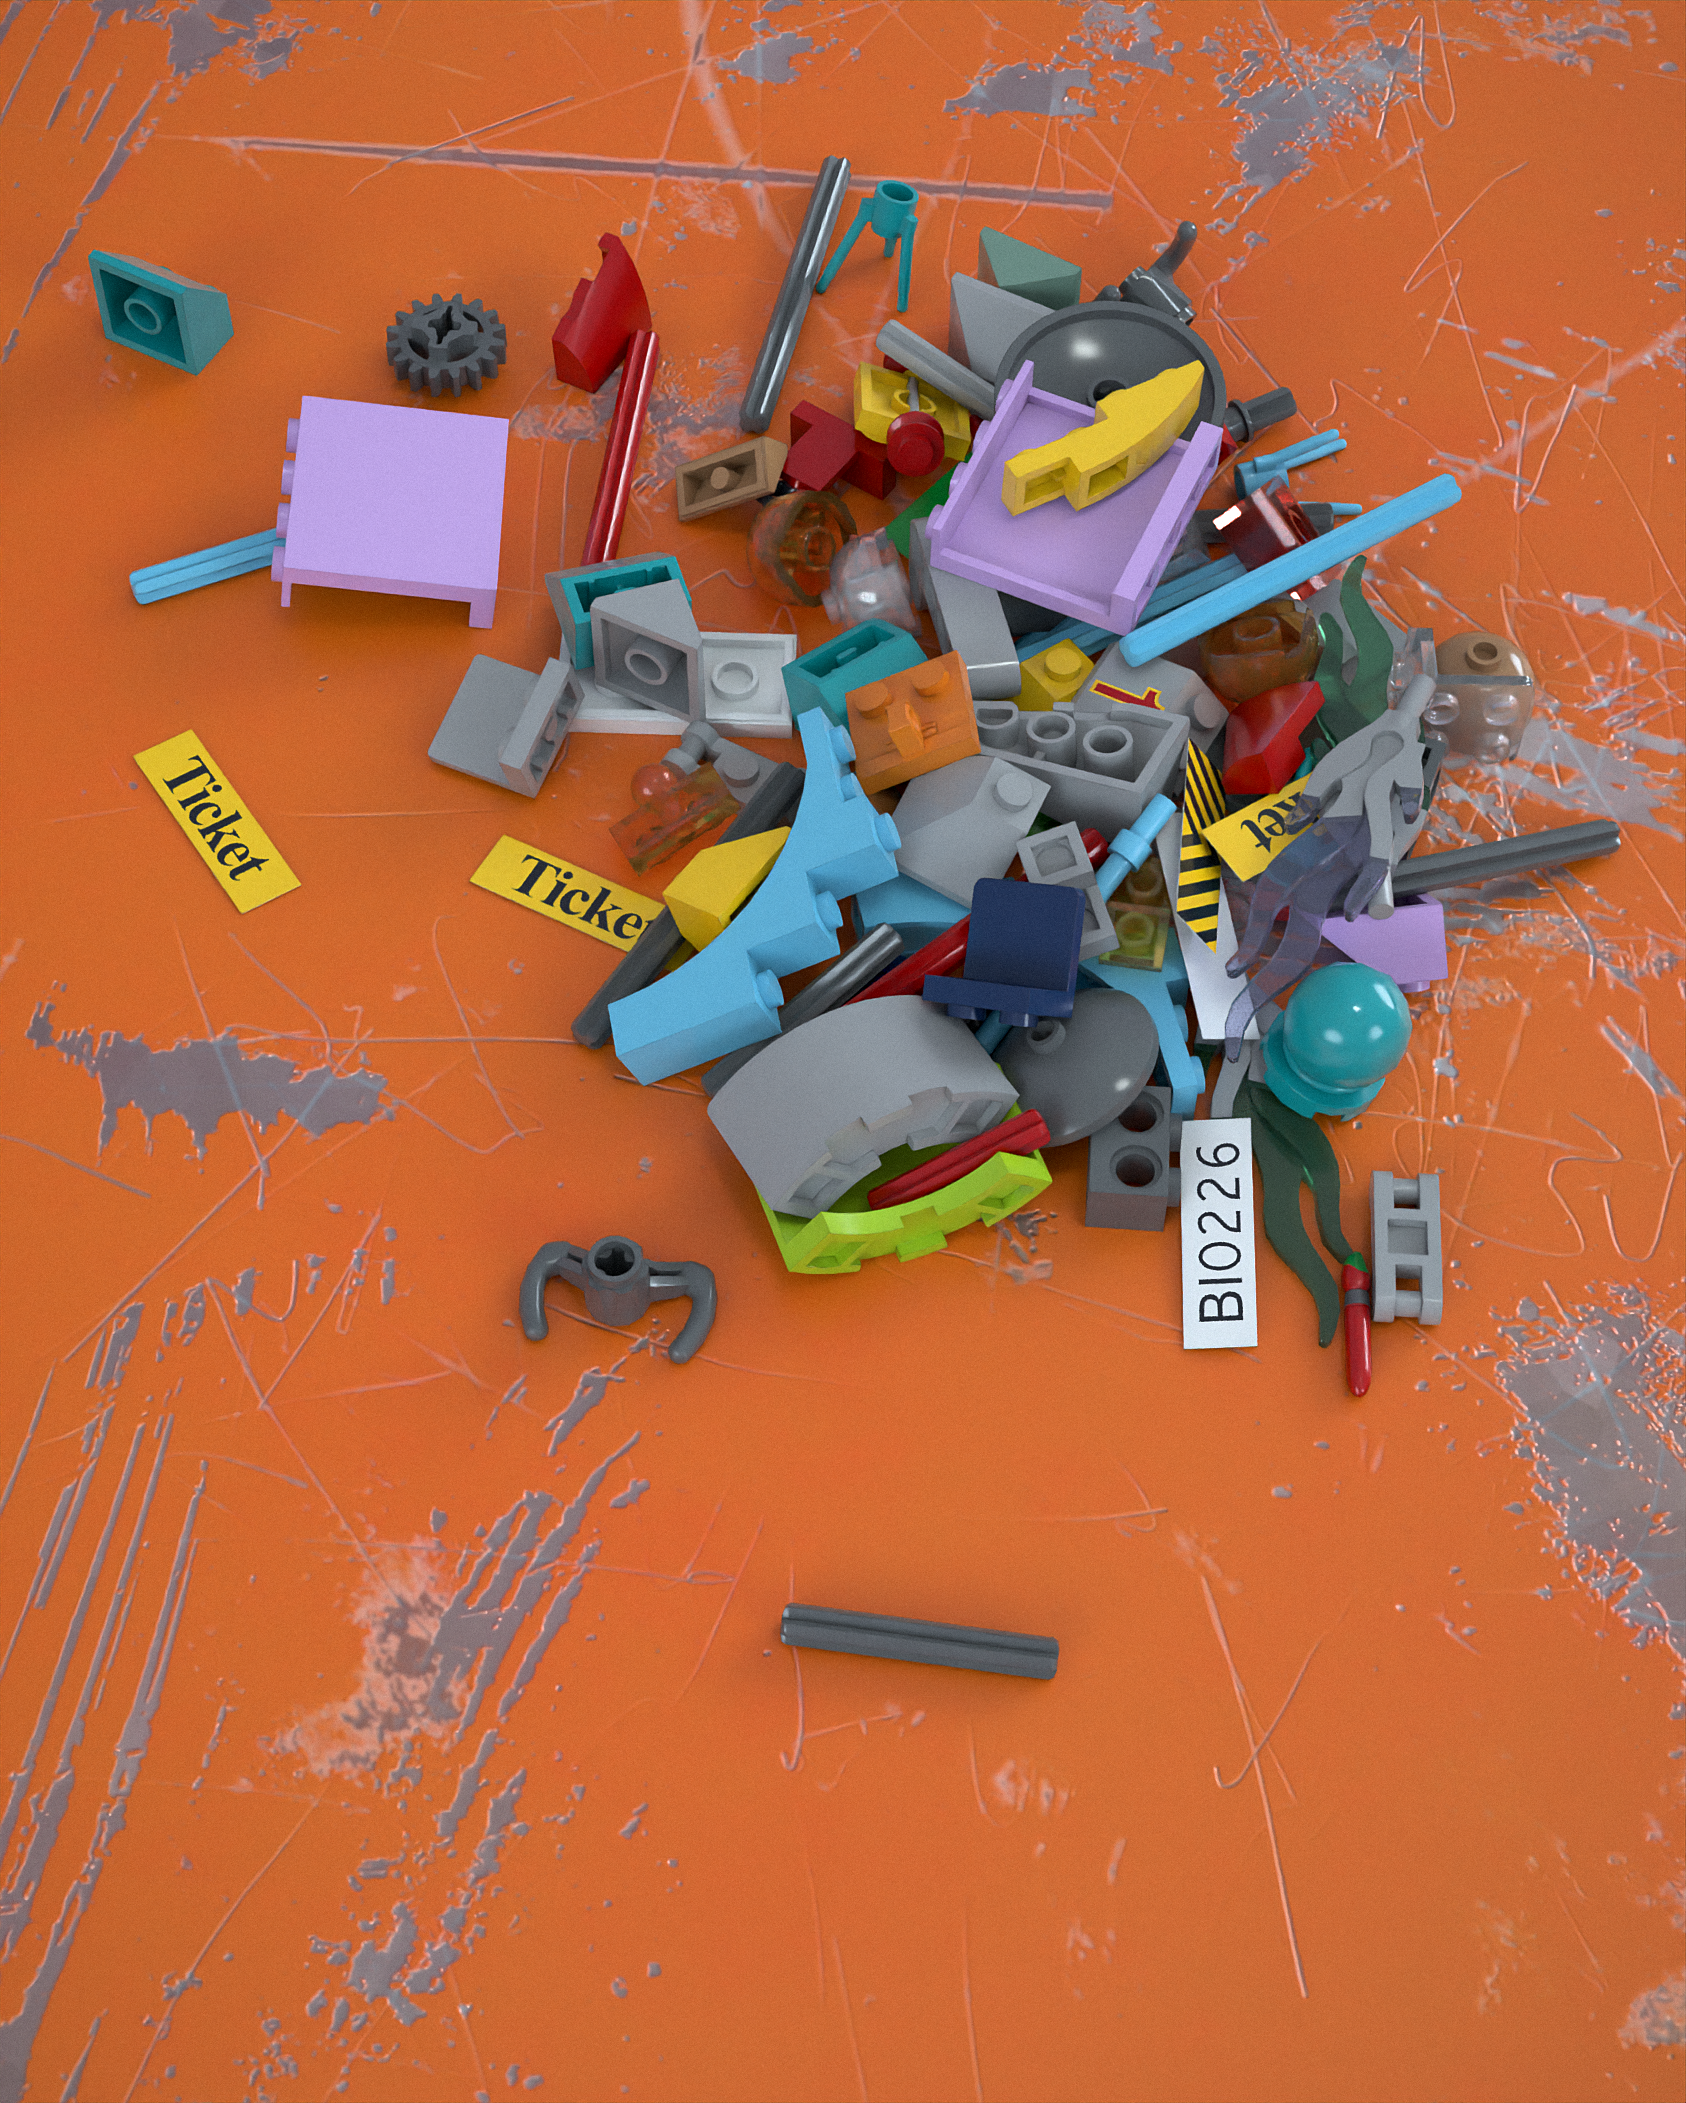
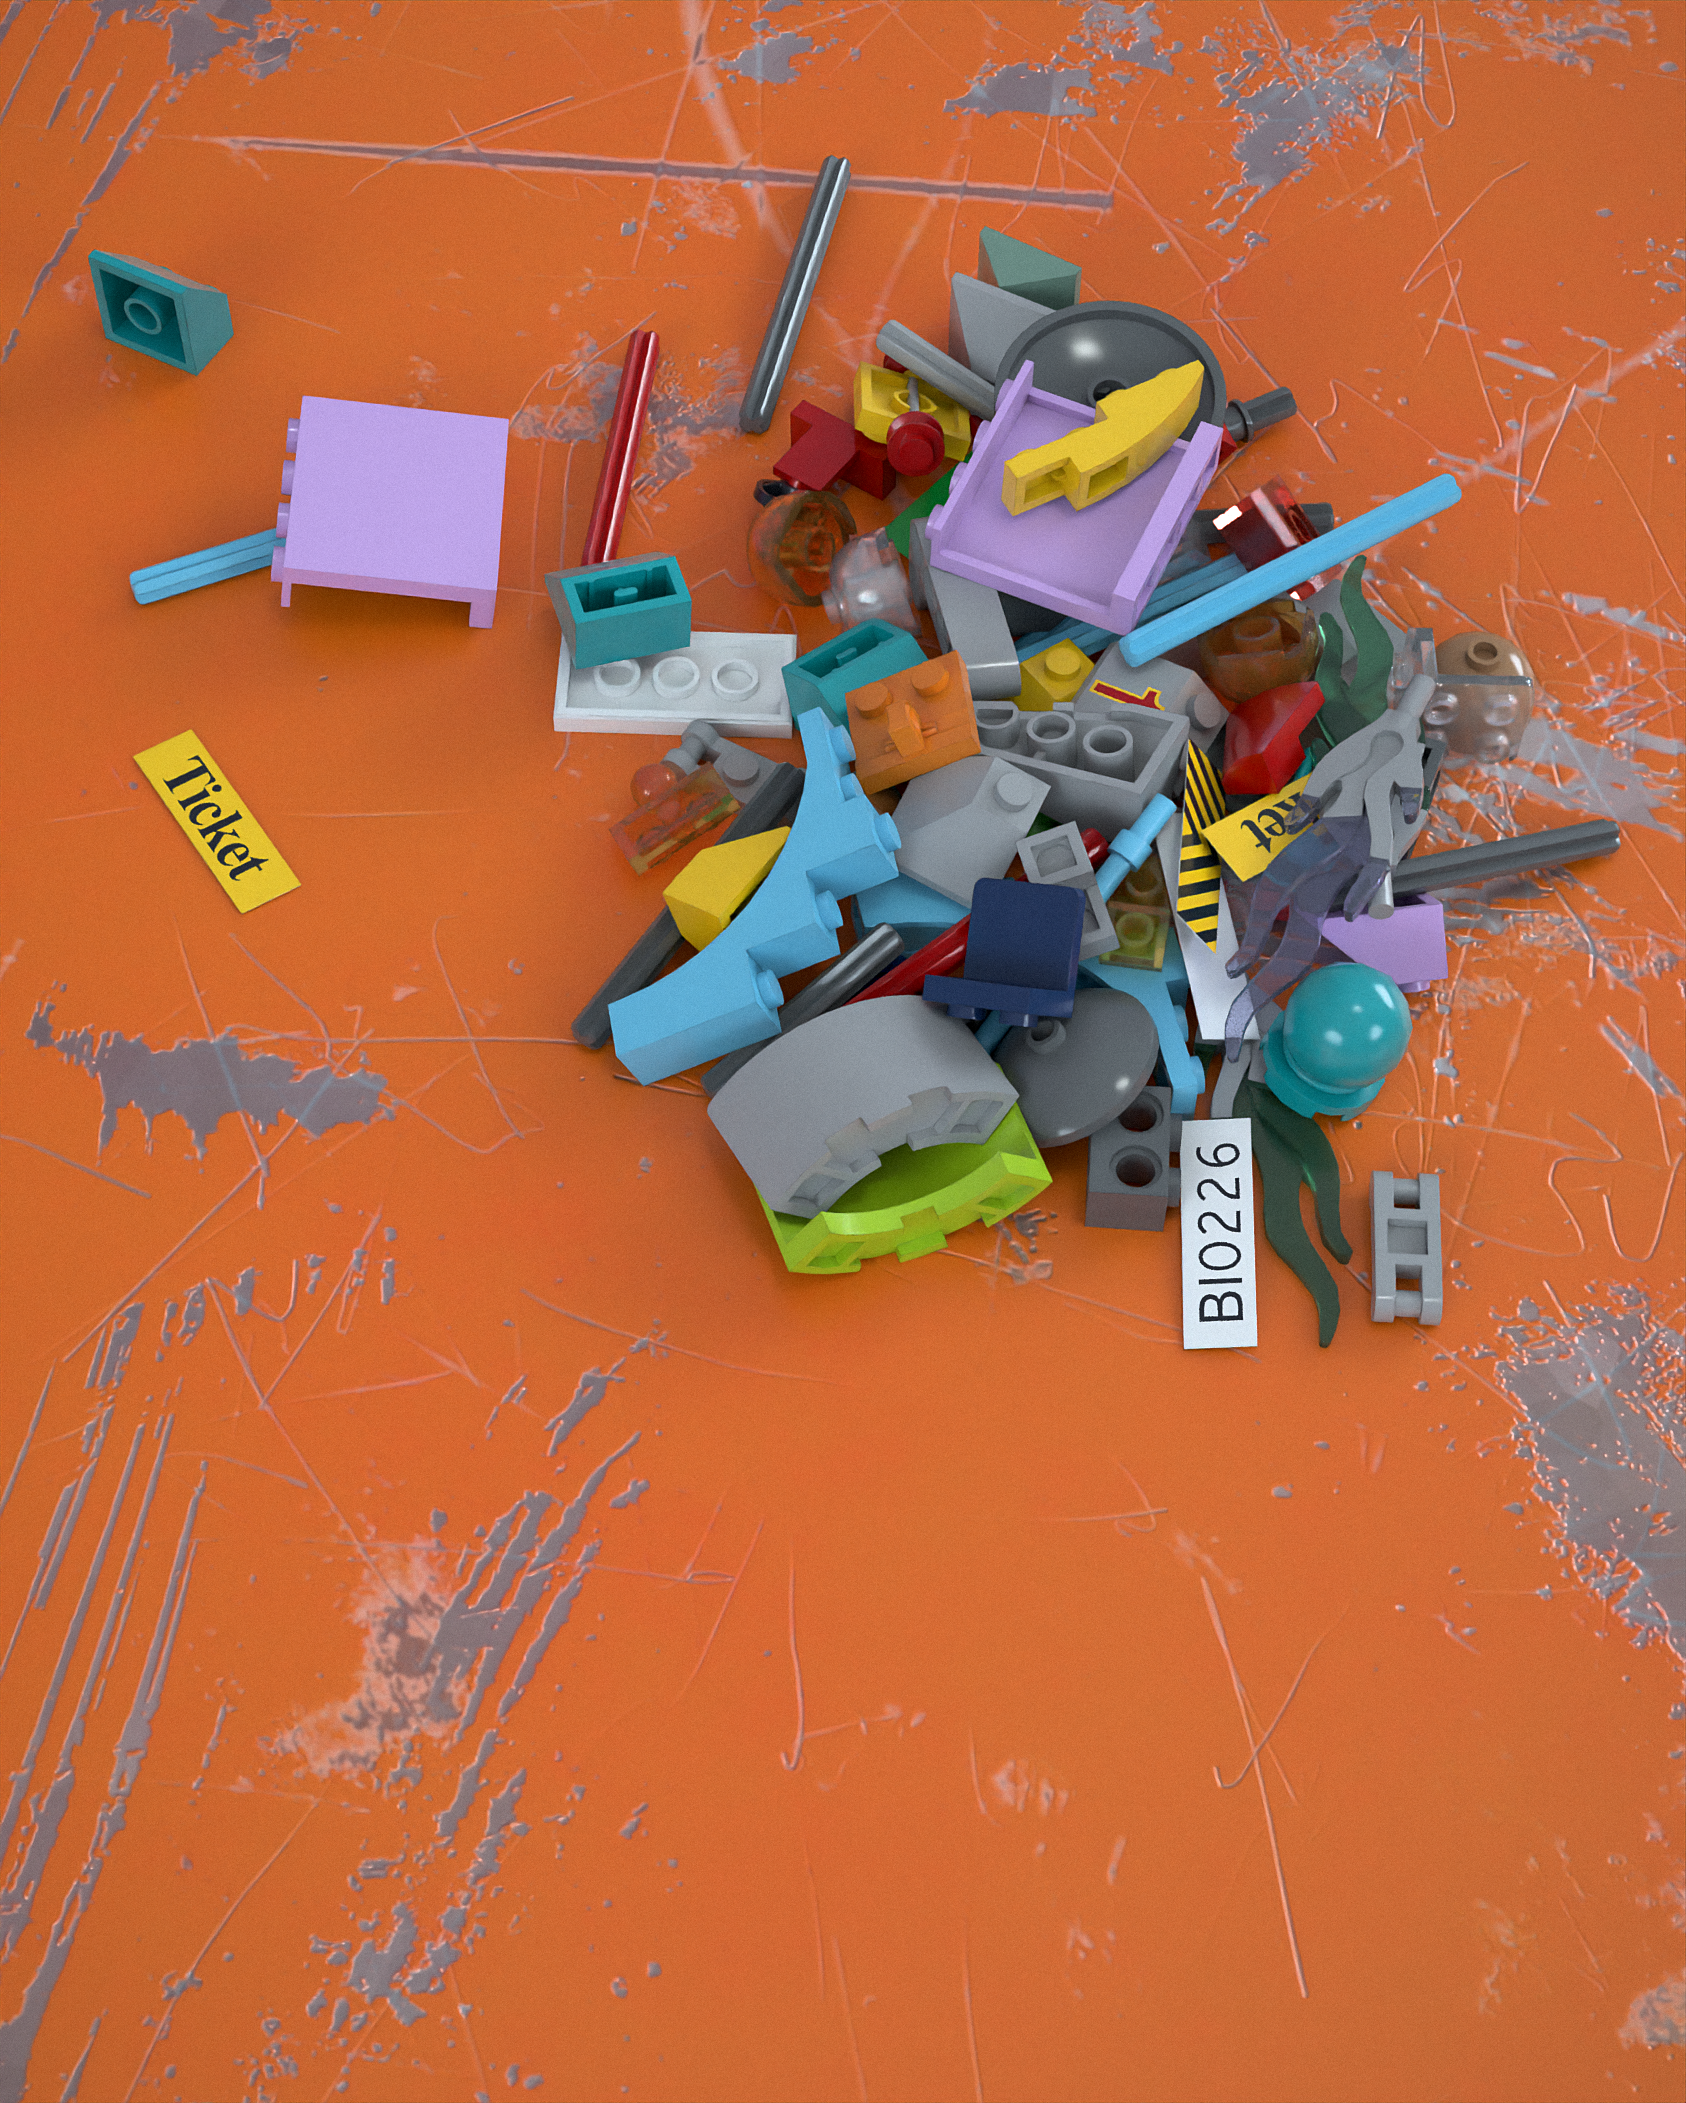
dark grey gear [386,293,507,397] -> none
light grey bracket [428,654,585,799] -> none
yellow sticker [469,834,695,972] -> none
dark grey piece [519,1236,718,1364] -> none
red slope [551,232,652,394] -> none
light grey slope [590,578,706,723] -> none
medium nougat slope [675,436,788,523] -> none
dark grey axle [780,1603,1059,1680] -> none
teal plant [816,180,919,312] -> none
red axle [867,1109,1051,1211] -> none
dark grey piece [1092,221,1197,327] -> none
medium azure plant [1233,429,1362,515] -> none
red piece [1341,1251,1372,1398] -> none

